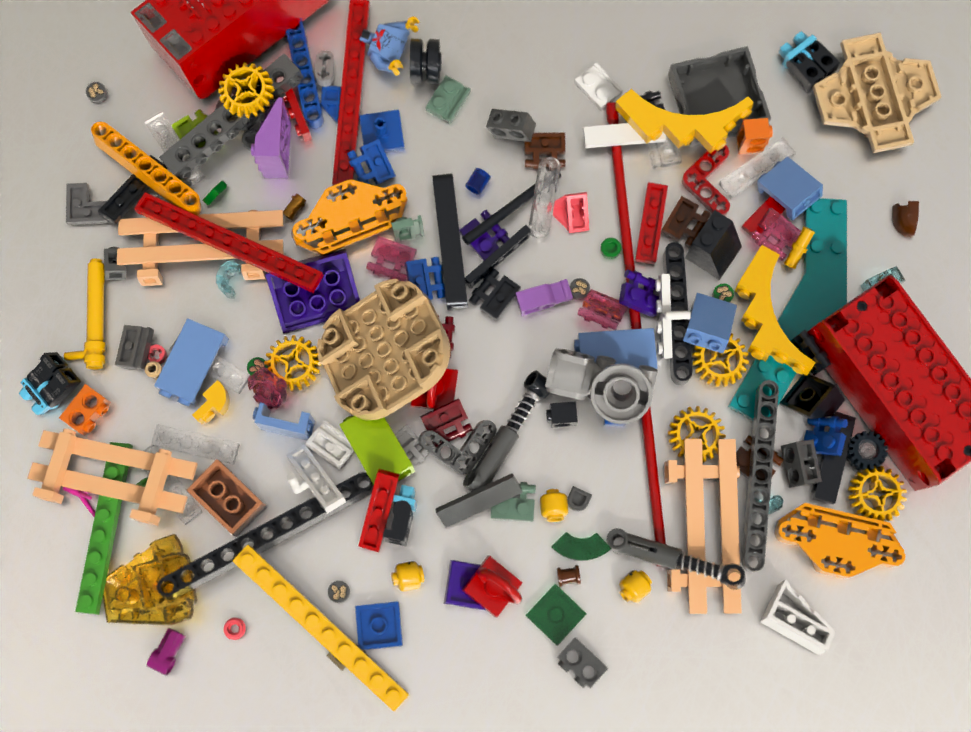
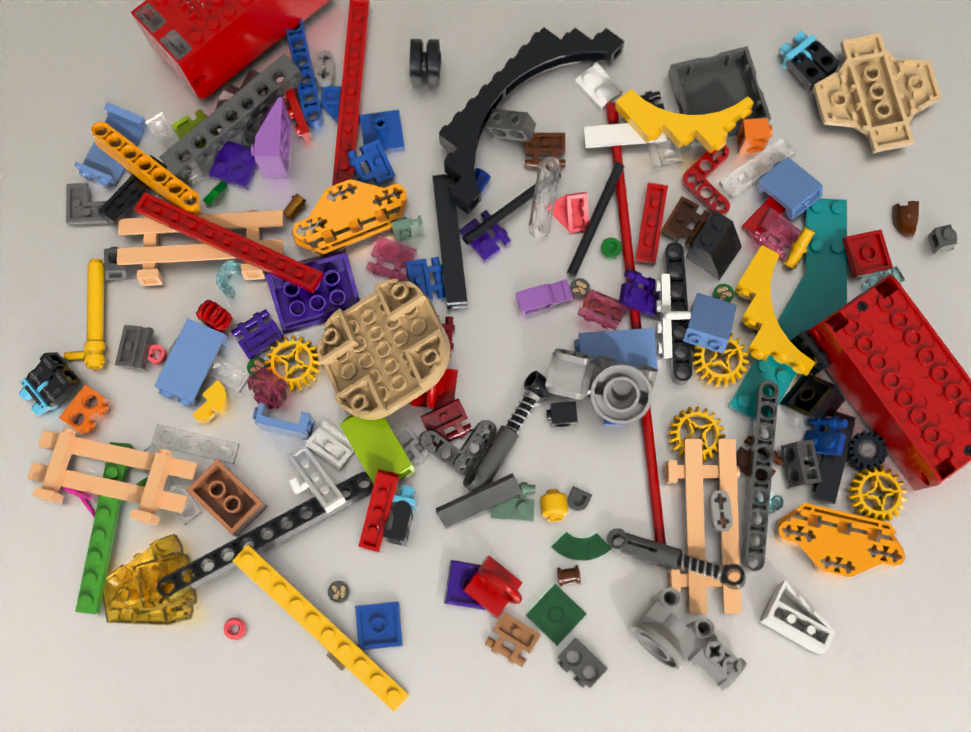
tile [86,82,108,103] -> none
tan pin [145,361,162,380] -> none
magenta piece [146,628,186,676] -> none
yellow gear [218,62,275,118] -> none
medium blue torso [360,16,420,76] -> none
yellow head [391,561,424,592] -> none
sand green plate [426,76,471,124] -> none
black tile [465,225,531,288] -> none
black plate [468,268,521,321] -> none
yellow head [619,570,652,603] -> none
none -> medium blue panel [74,102,148,187]
none -> red gear [196,300,233,333]
none -> dark purple plate [208,141,257,190]
none -> dark purple plate [231,309,284,360]
none -> black arch [439,27,625,214]
none -> medium nougat plate [485,611,541,667]
none -> black piece [566,162,625,277]
none -> light grey piece [630,587,747,691]
none -> light grey beam [708,490,733,532]
none -> red plate [842,229,893,278]
none -> dark grey brick [927,224,957,254]

